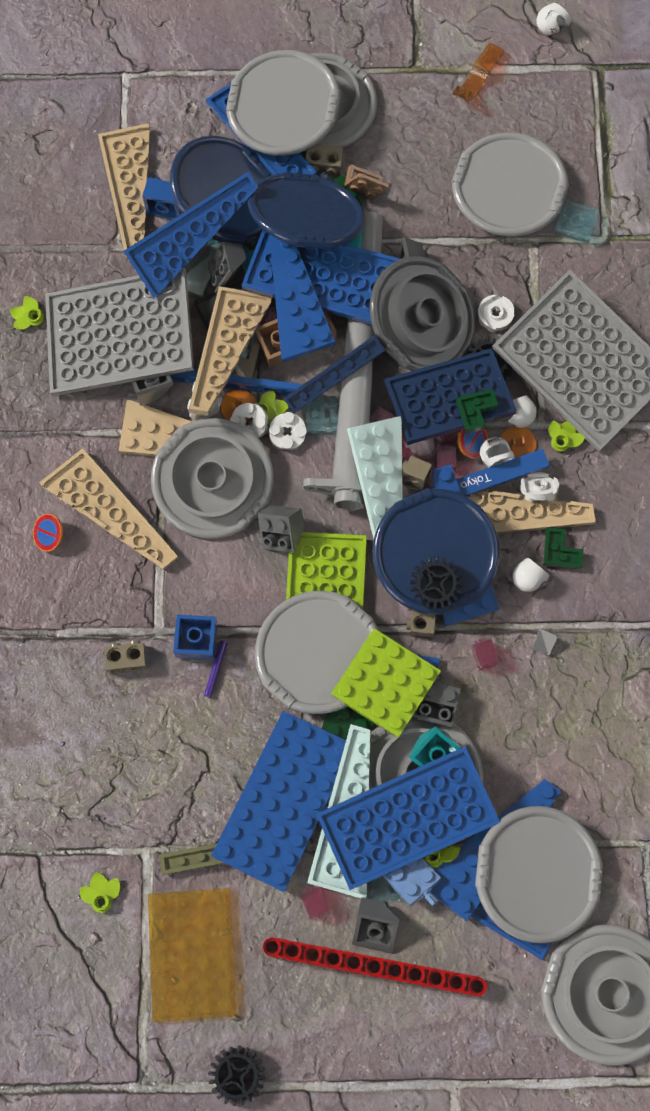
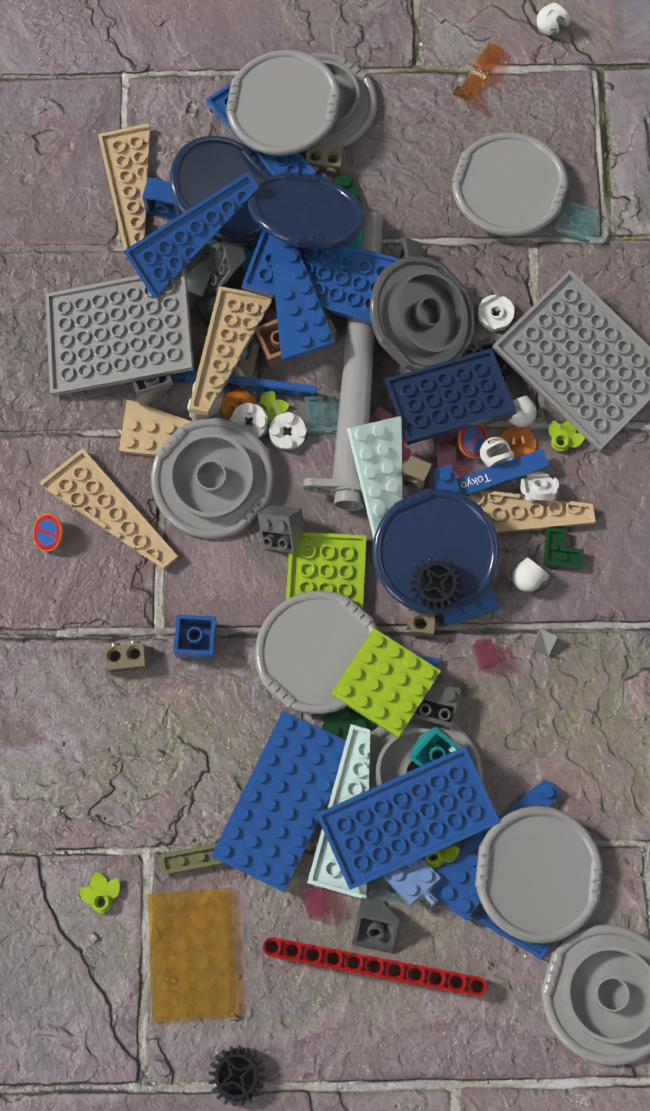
lime plate [10,296,44,330] -> none
dark purple bar [204,640,228,698] -> none
dark blue tile [283,334,386,414] -> none
medium nougat bracket [344,164,391,199] -> none
dark green plate [456,389,498,434] -> none

